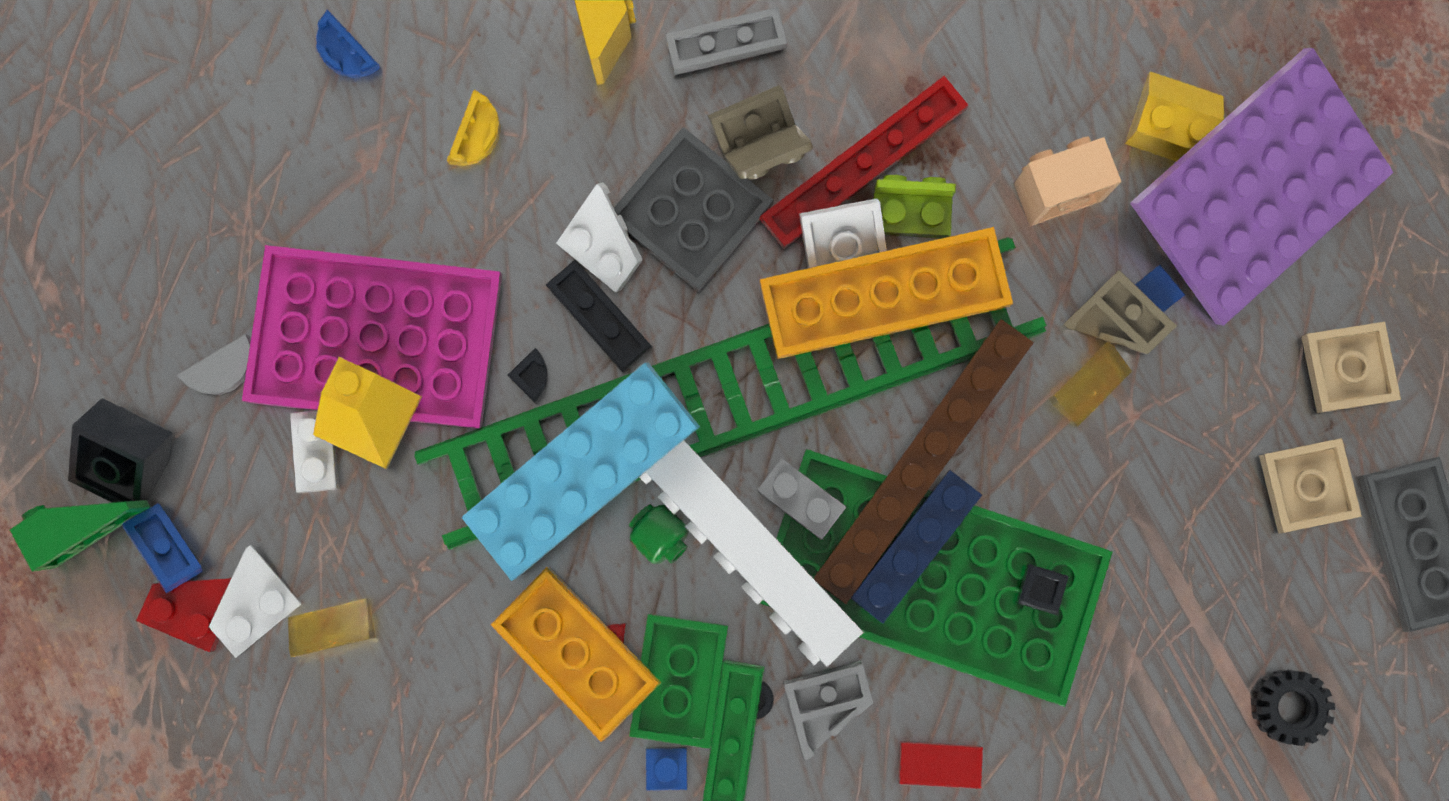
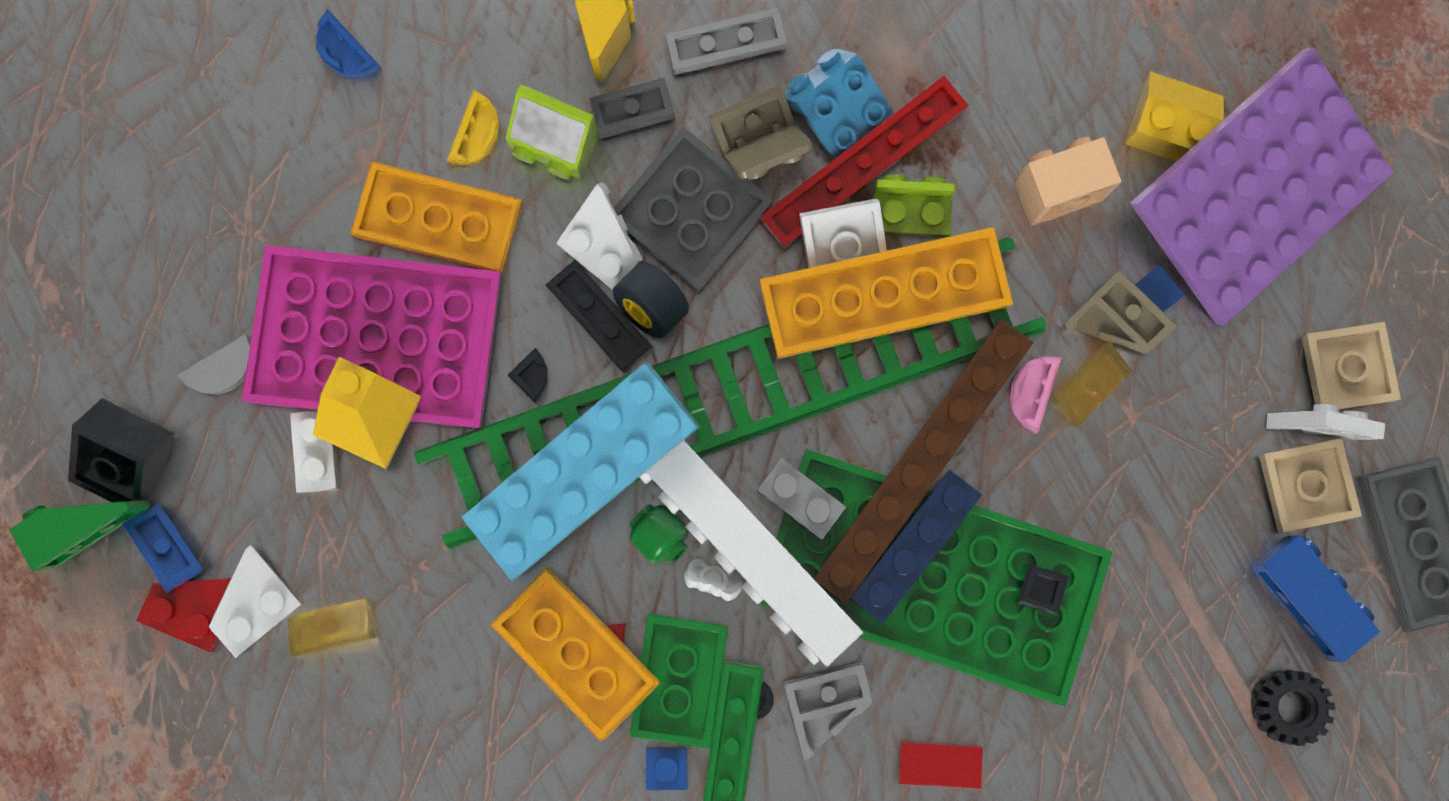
none -> light orange tile [350,161,523,276]
none -> slope [505,84,600,179]
none -> dark grey plate [589,78,675,139]
none -> black wheel [613,262,689,338]
none -> white piece [684,557,743,601]
none -> dark azure bracket [784,49,894,159]
none -> bright pink tile [1008,356,1061,434]
none -> blue brick [1250,535,1380,663]
none -> white wing [1266,404,1385,440]

